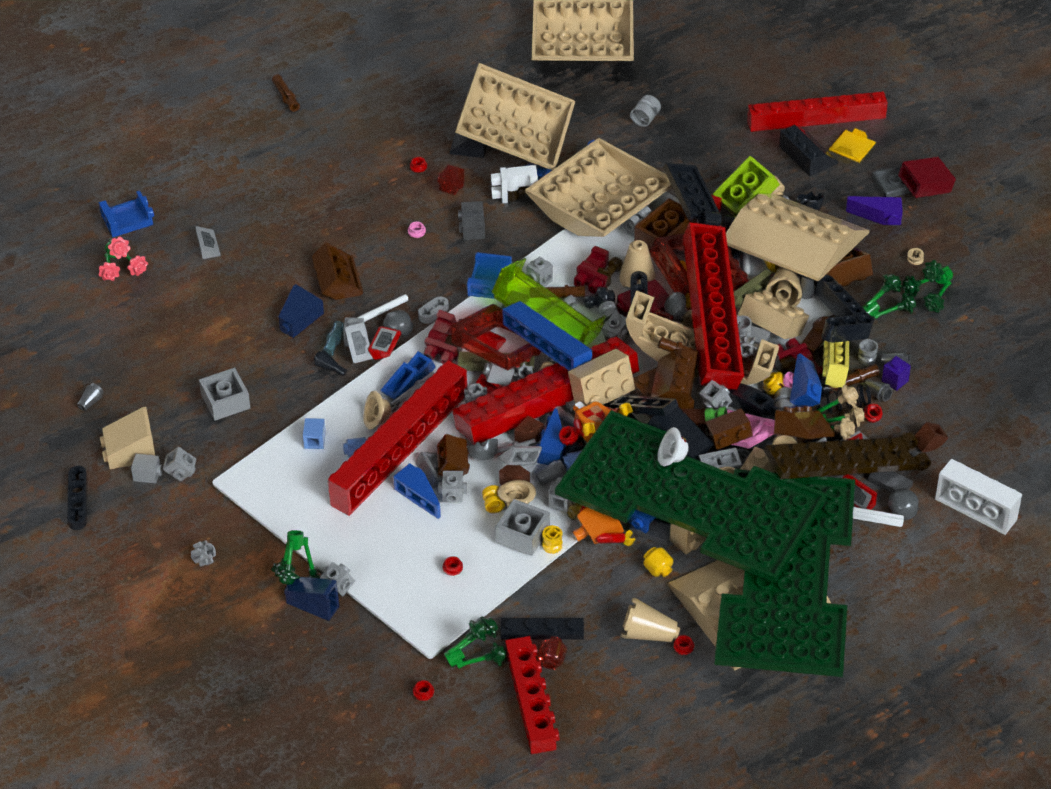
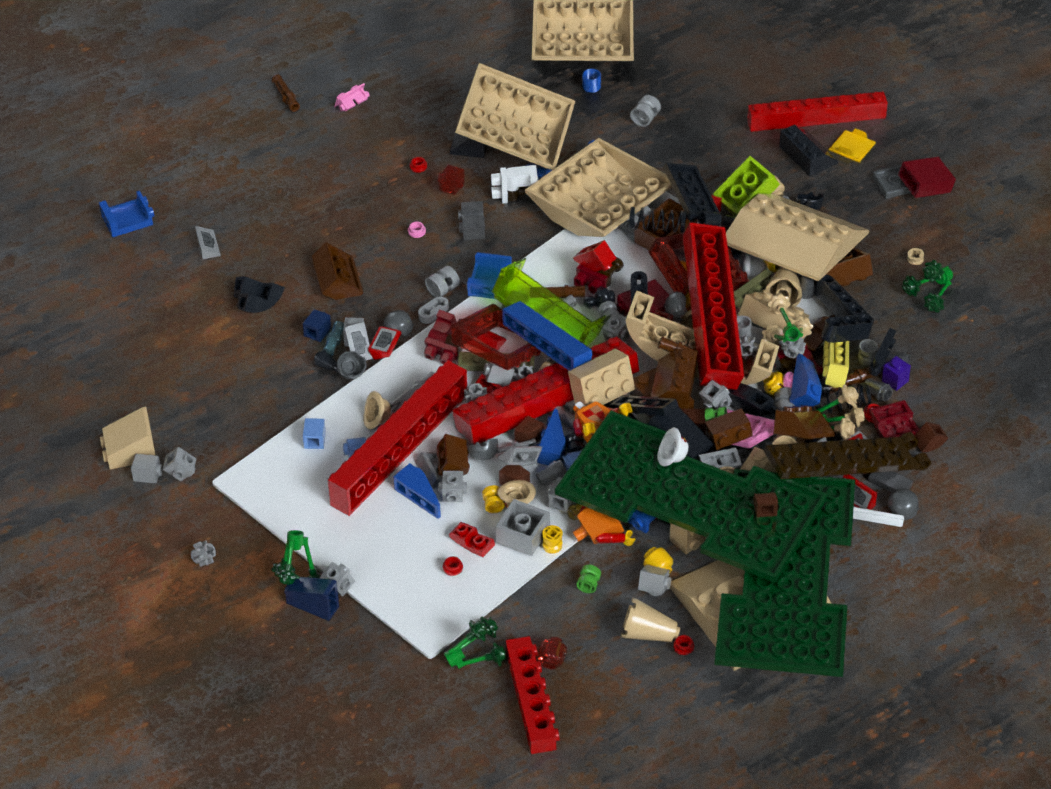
black beam [67,466,88,530] -> none
flat silver cone [77,383,104,412] -> none
coral plant [98,236,148,281] -> none
light grey brick [199,368,250,421] -> none
dark blue slope [278,284,324,338] -> none
white bar [342,294,408,328] -> none
blue slope [380,351,436,400] -> none
red plate [413,680,434,701] -> none
black plate [501,618,584,640] -> none
light grey brick [527,256,553,288] -> none
red plate [559,426,579,445] -> none
tan cone [619,240,656,288] -> none
dark purple slope [846,196,903,225] -> none
plant [862,274,916,320] -> none
white brick [935,459,1022,535] -> none
none -> black brick [234,276,285,313]
none -> dark blue brick [303,309,331,342]
none -> bright pink hinge [334,83,370,112]
none -> dark grey hair [336,351,366,380]
none -> light grey wheel [425,265,460,298]
none -> red slope [449,522,495,557]
none -> red slope [573,240,617,272]
none -> bright green wheel [576,565,601,593]
none -> blue piece [582,69,601,93]
none -> black piece [629,207,686,234]
none -> light grey brick [638,565,671,596]
none -> copper brick [753,492,778,517]
none -> tan plant [762,293,813,345]
none -> light grey gear [781,337,806,358]
none -> black plate [868,328,896,376]
none -> dark red slope [870,400,920,438]

